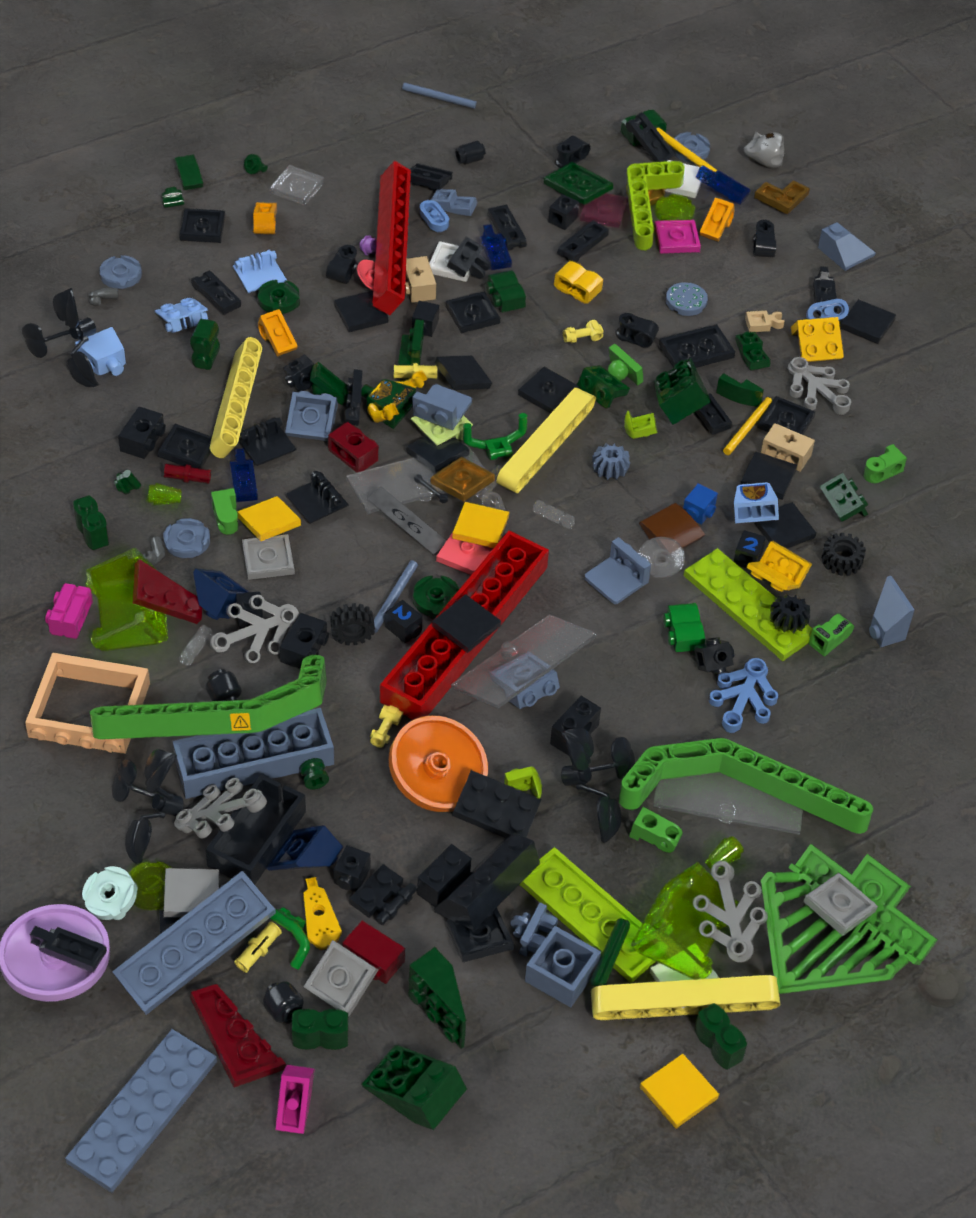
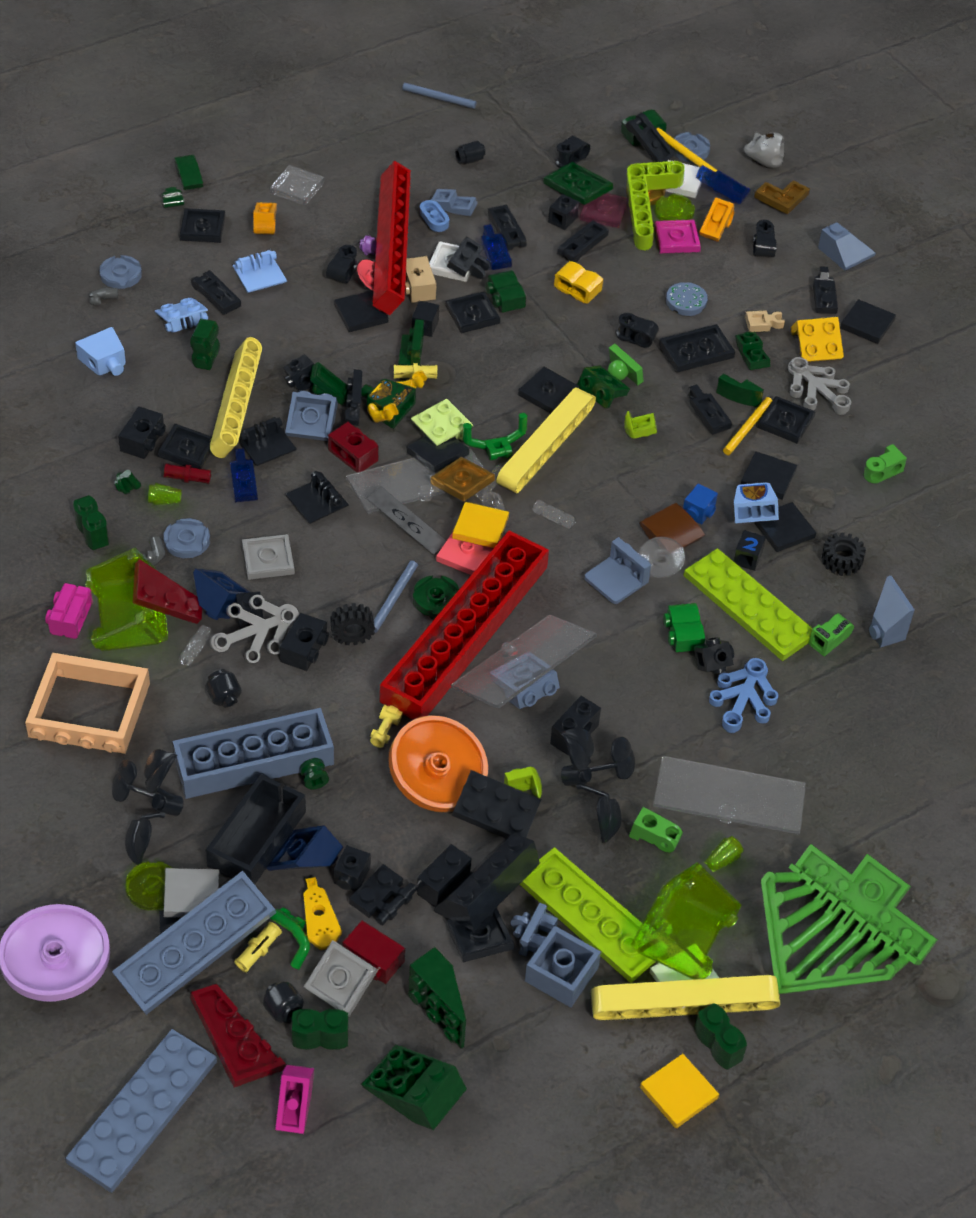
black plant [22,288,100,387] -> none
black hinge [30,926,107,973] -> none
light aqua plate [82,866,138,920] -> none
bright green beam [90,655,327,739] -> none
light grey plant [174,778,267,838] -> none
bright green leg [211,488,238,535] -> none
yellow tile [237,496,301,541] -> none
dark green plate [244,154,268,174] -> none
dark green plate [258,280,300,315] -> none
light orange plate [258,309,298,356] -> none
black brick [385,599,423,643] -> none
black plate [410,163,453,190] -> none
sand blue bracket [413,384,472,430] -> none
black hinge [414,474,448,503] -> none
black tile [432,594,501,653] -> none
black tile [434,355,492,390] -> none
light yellow bar [563,320,604,343] -> none
dark green axle [591,918,630,987] -> none
sand blue gear [592,443,630,480] -> none
bright green beam [619,738,873,833] -> none
dark green slope [654,358,710,425] -> none
light grey plant [693,861,768,962] -> none
yellow bracket [747,541,812,592] -> none
tan brick [761,423,815,472] -> none
black gear [770,593,810,634] -> none
light grey tile [803,873,878,936] -> none
medium blue plate [806,299,849,321] -> none
dark green bracket [820,473,868,522] -> none

